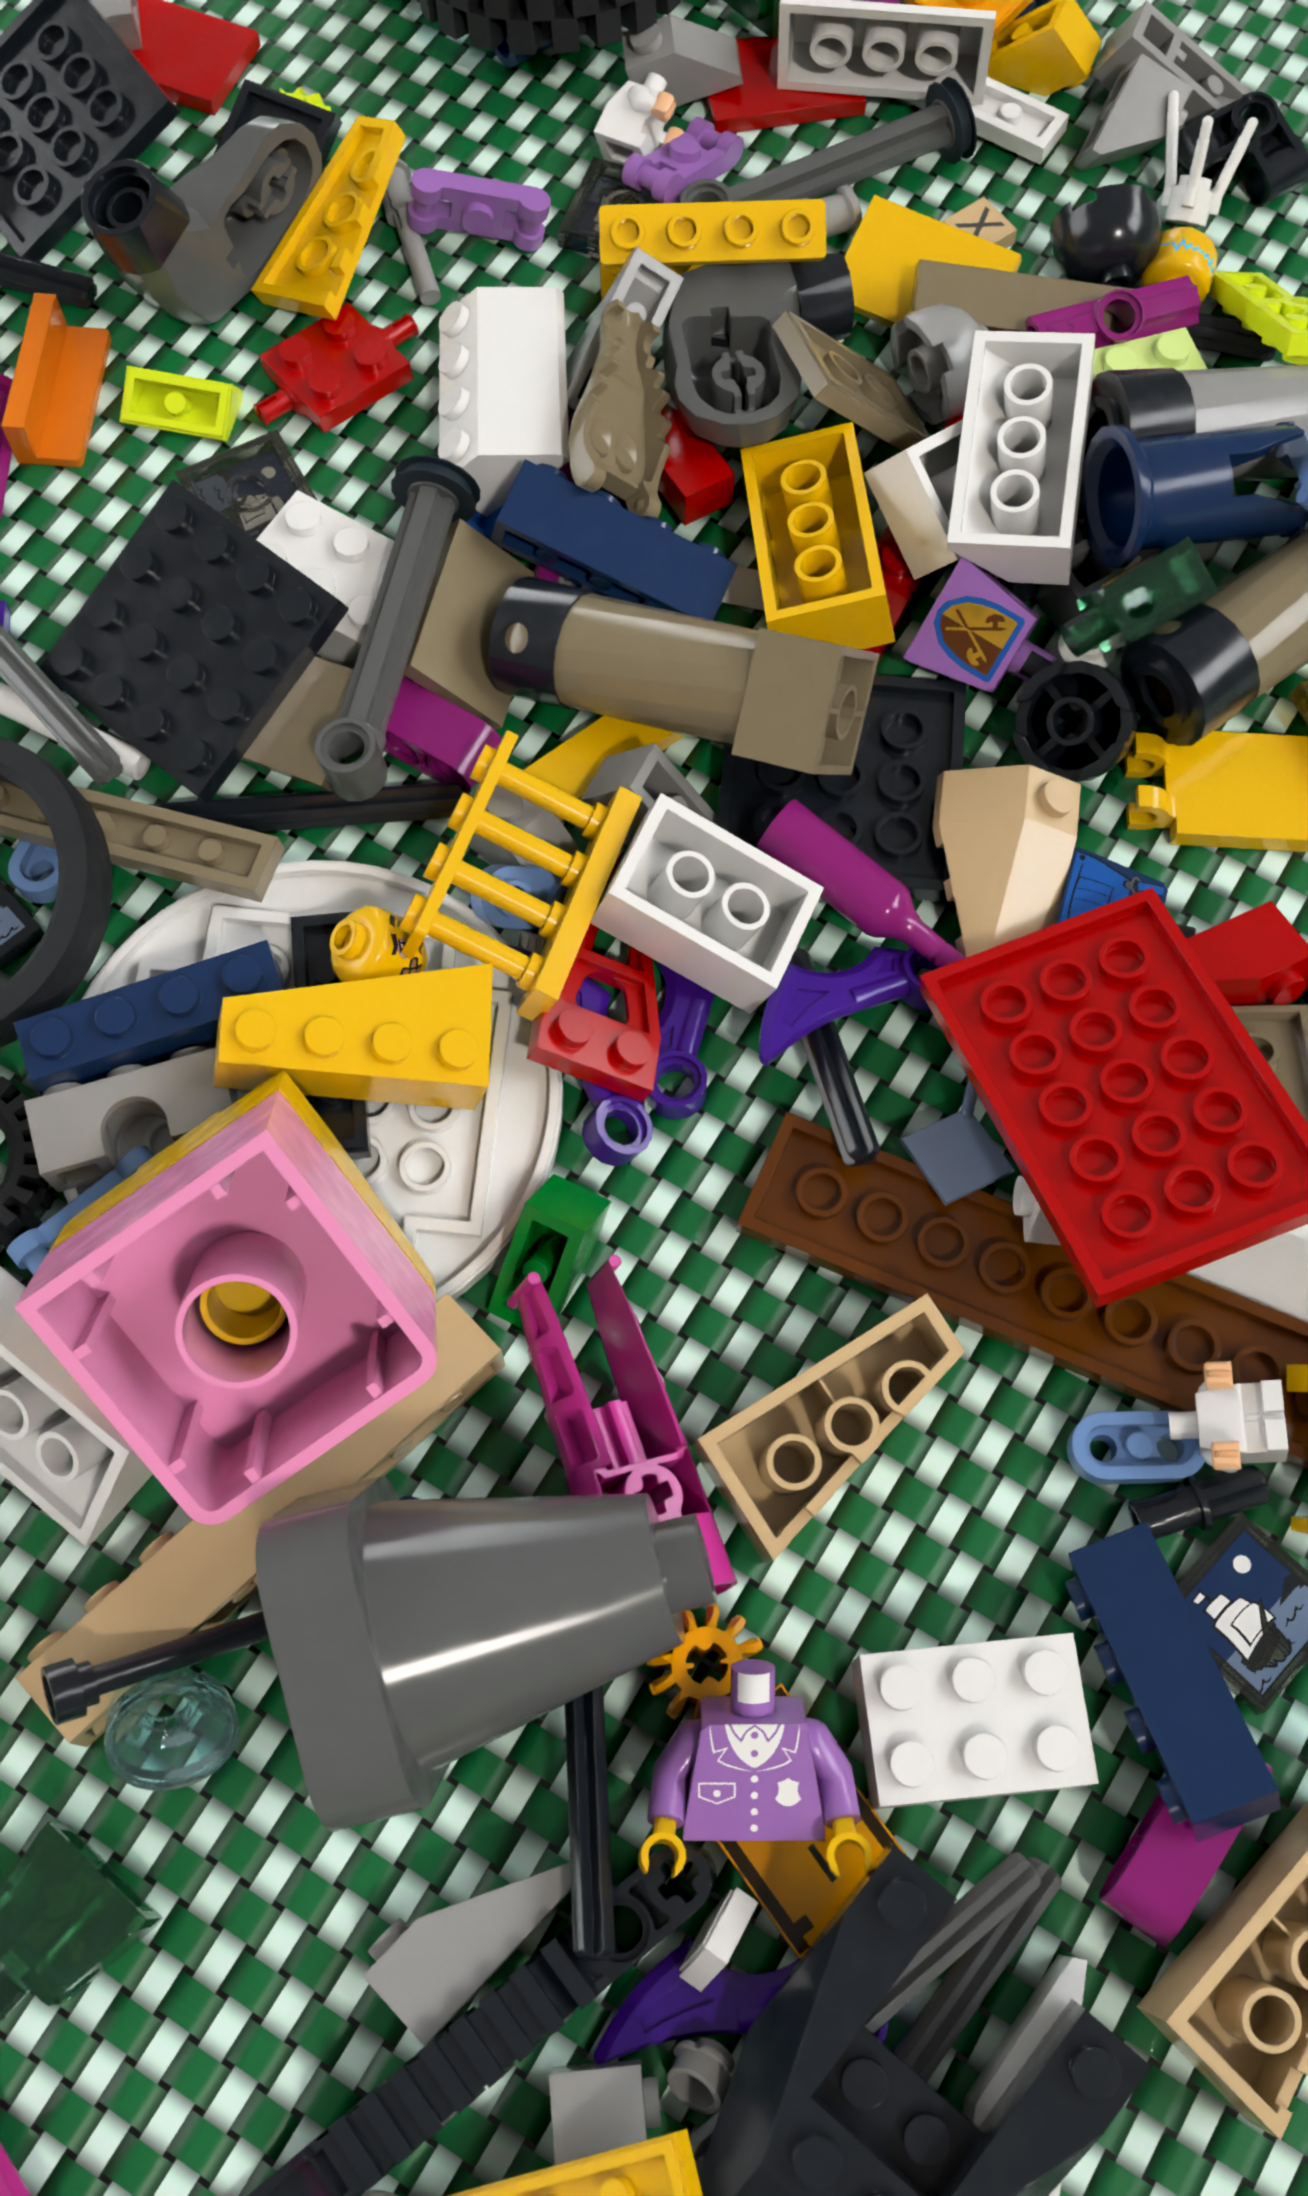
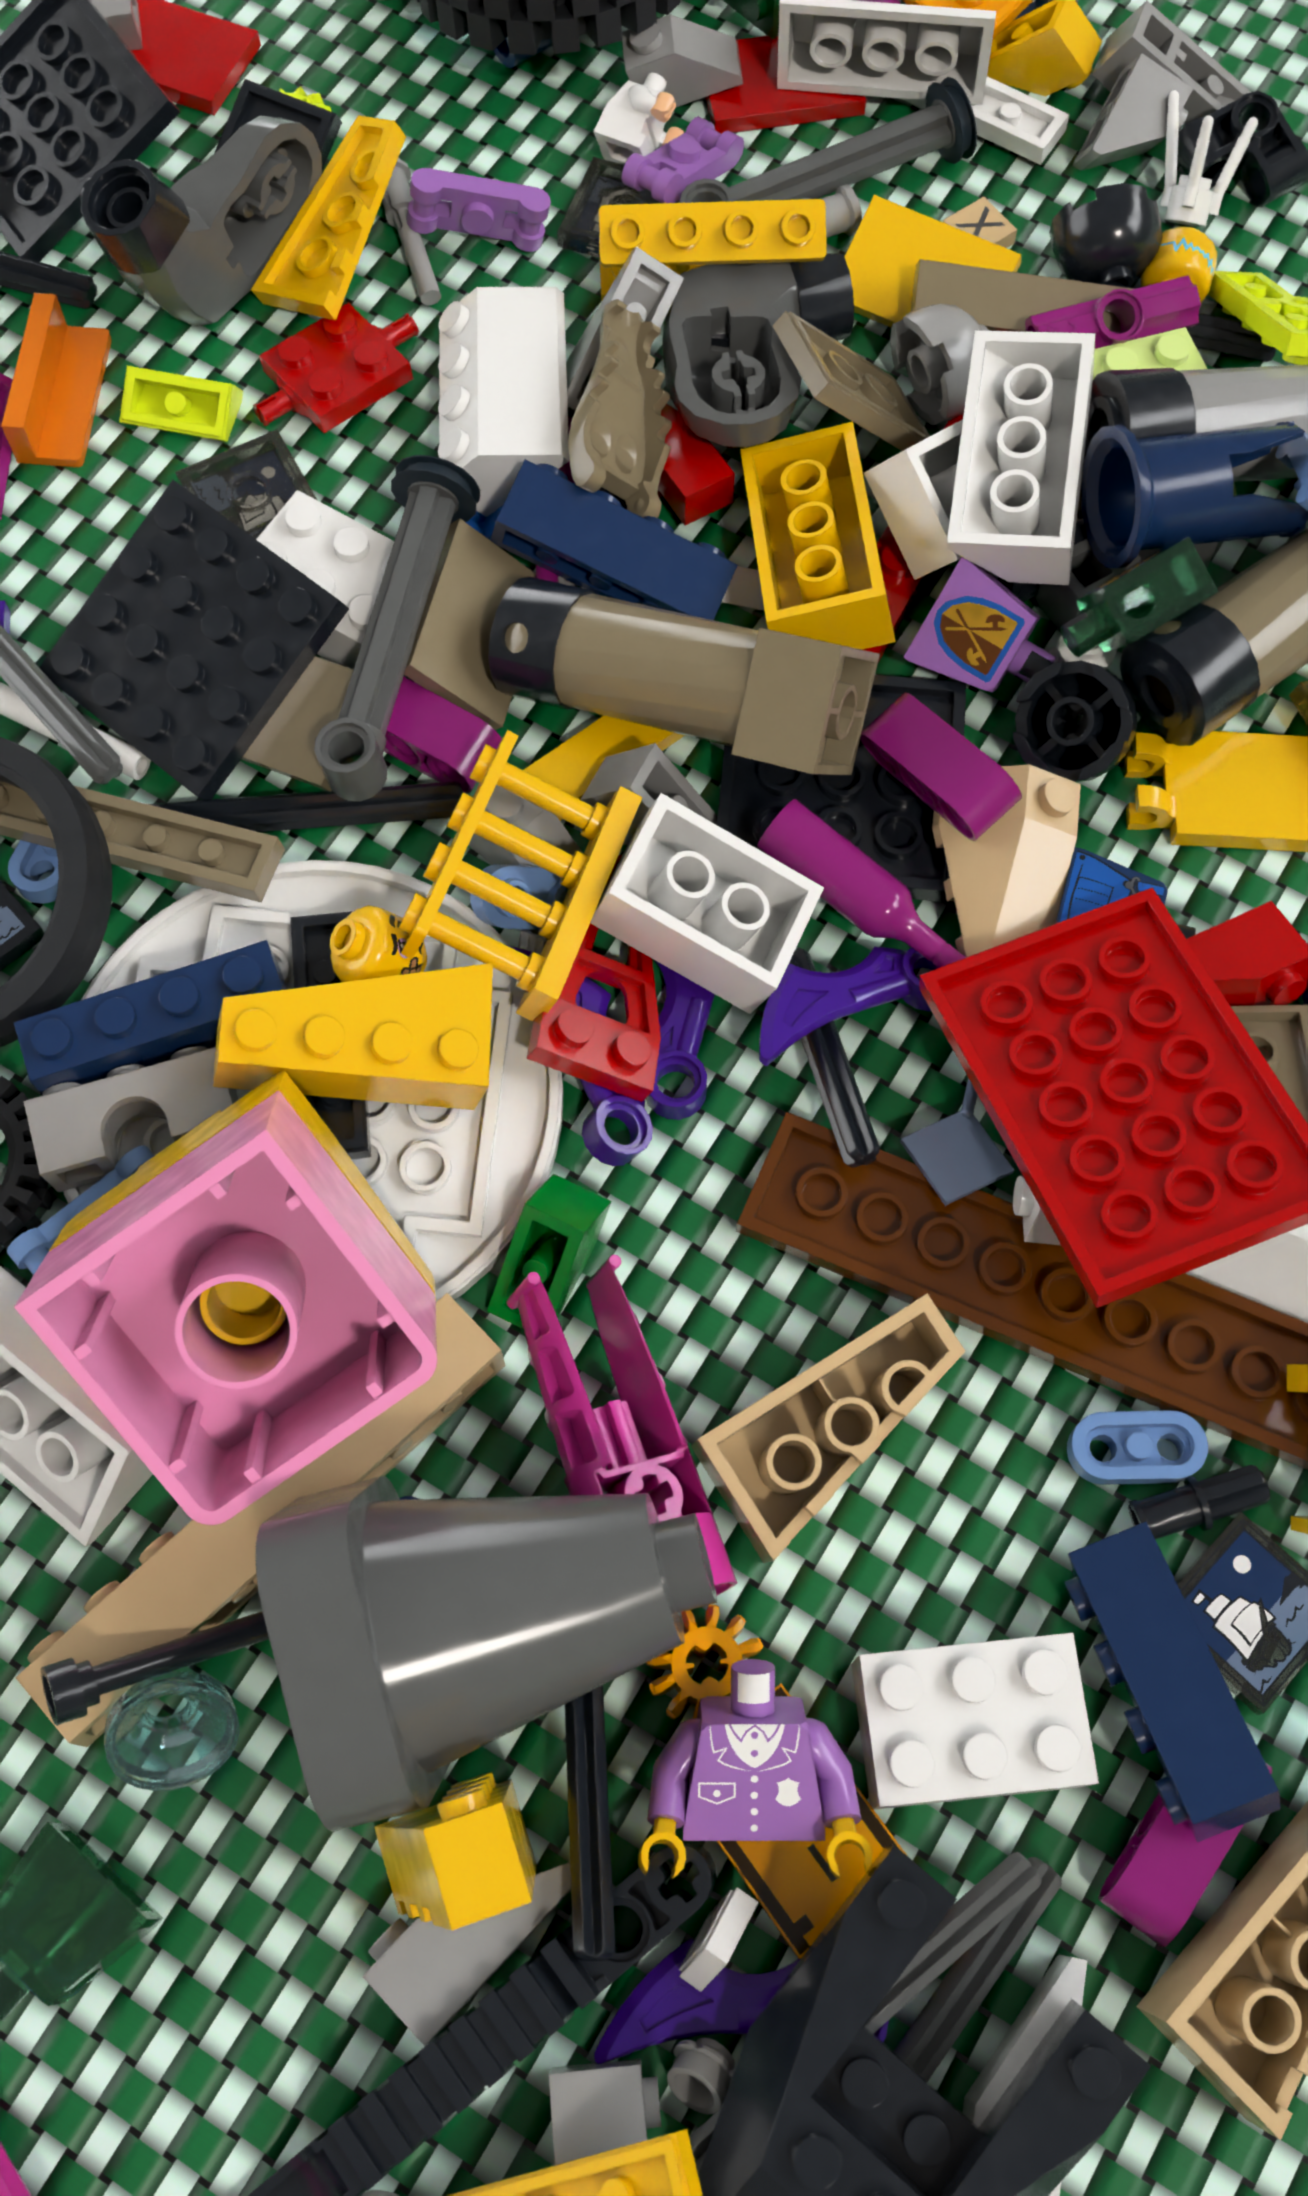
white piece [1168,1361,1289,1473] -> none
none -> yellow wedge [374,1772,537,1931]
none -> magenta beam [860,692,1022,841]

